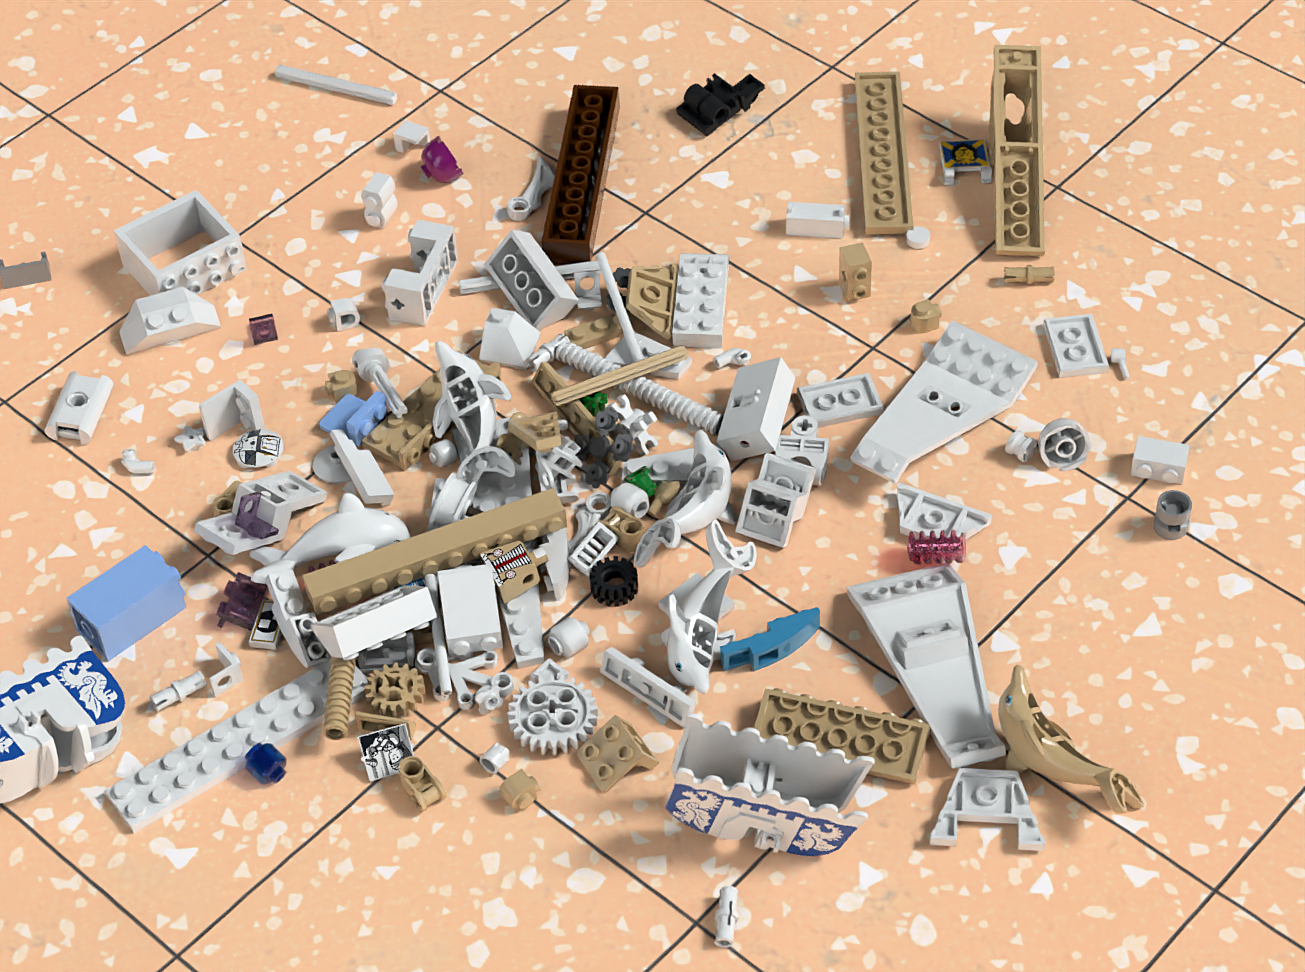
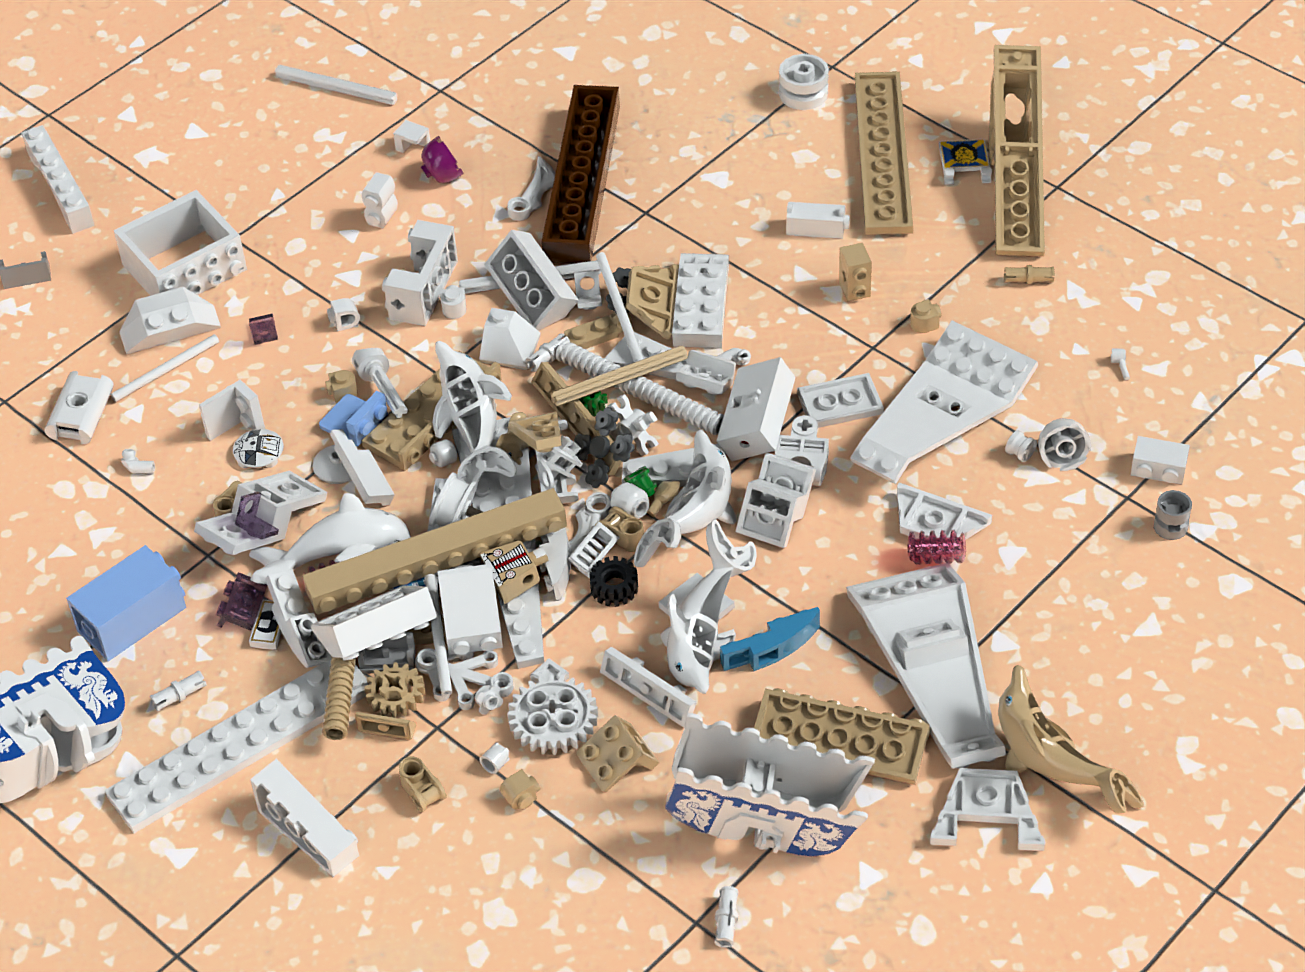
white plate [174,425,206,451] -> none
white bracket [209,642,243,697] -> none
clear blue head [245,743,287,785] -> none
piece [357,723,414,782] -> none
white head [548,617,590,657] -> none
black plate [676,73,765,137] -> none
white tile [906,226,930,249] -> none
white tile [1043,314,1109,378] -> none
none -> white arch [21,125,95,234]
none -> white piece [110,334,219,402]
none -> white wedge [250,759,359,877]
none -> white plate [440,285,466,319]
none -> white bracket [675,349,736,395]
none -> white wheel [779,54,829,110]

